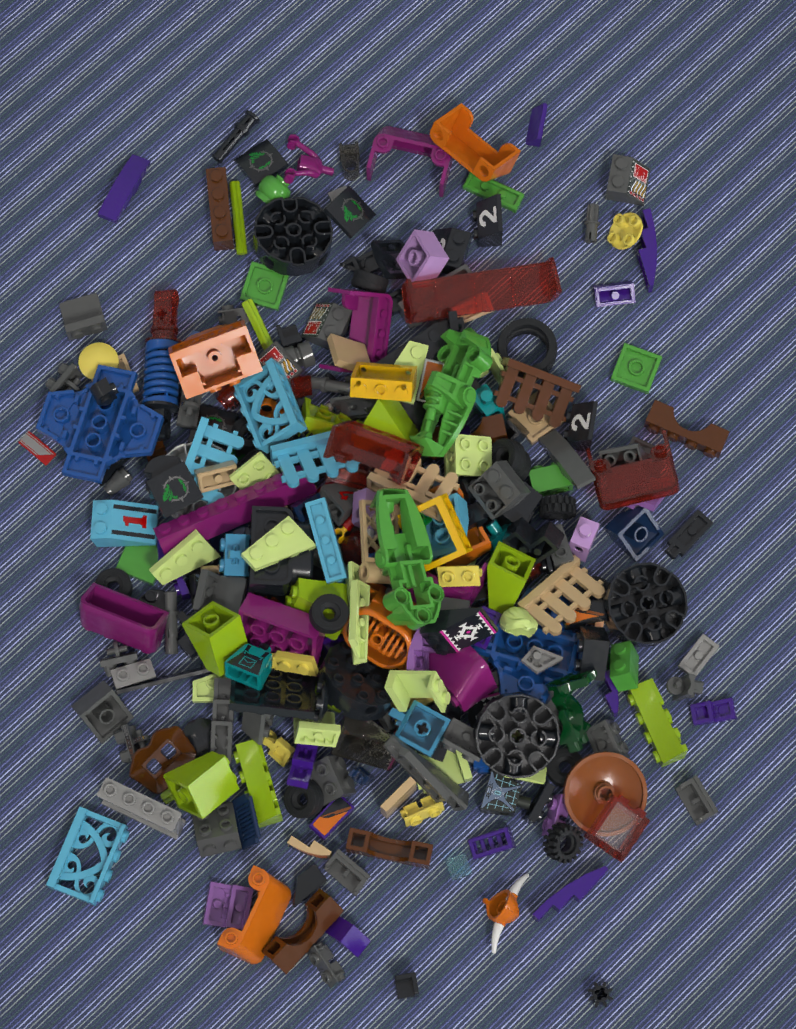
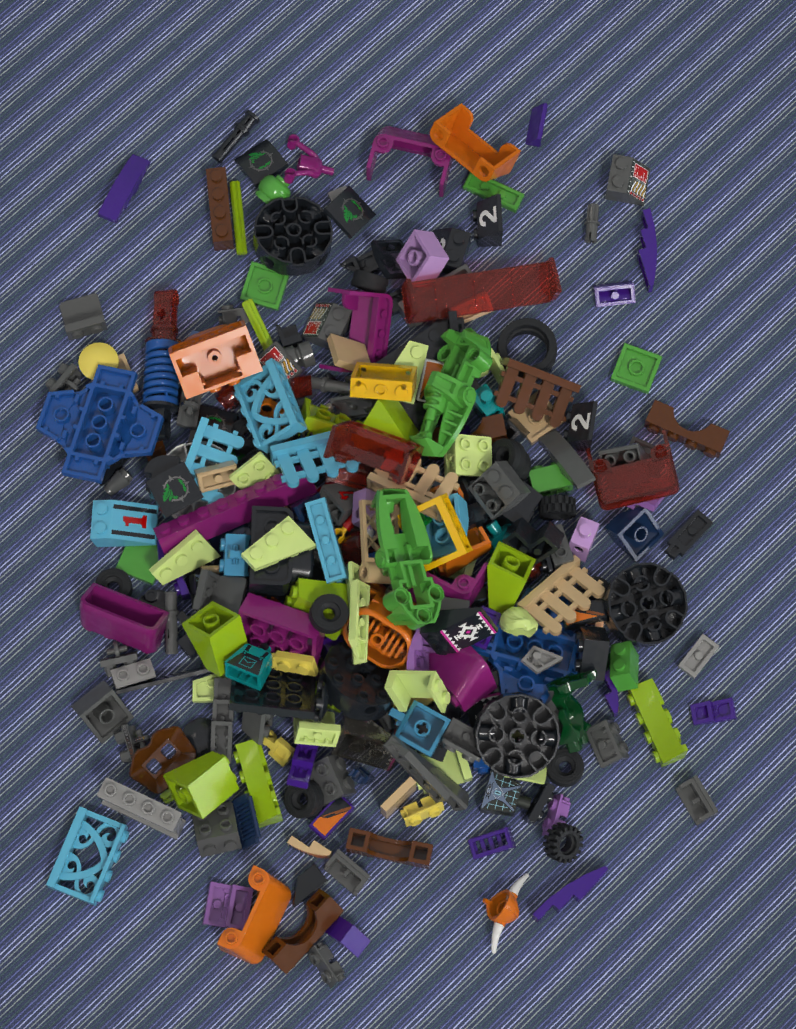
sticker [18,431,56,466] -> none
black plate [90,377,119,406] -> none
clear smoke piece [339,141,360,181] -> none
black panel [394,972,419,1000] -> none
light yellow hinge [437,565,482,587] -> none
clear light blue plate [445,853,472,881] -> none
dark orange dish [563,751,648,837] -> none
window [583,794,650,863] -> none
black gear [587,981,613,1008] -> none
light yellow dish [607,212,643,250] -> none
dark grey hips [666,674,704,701] -> none

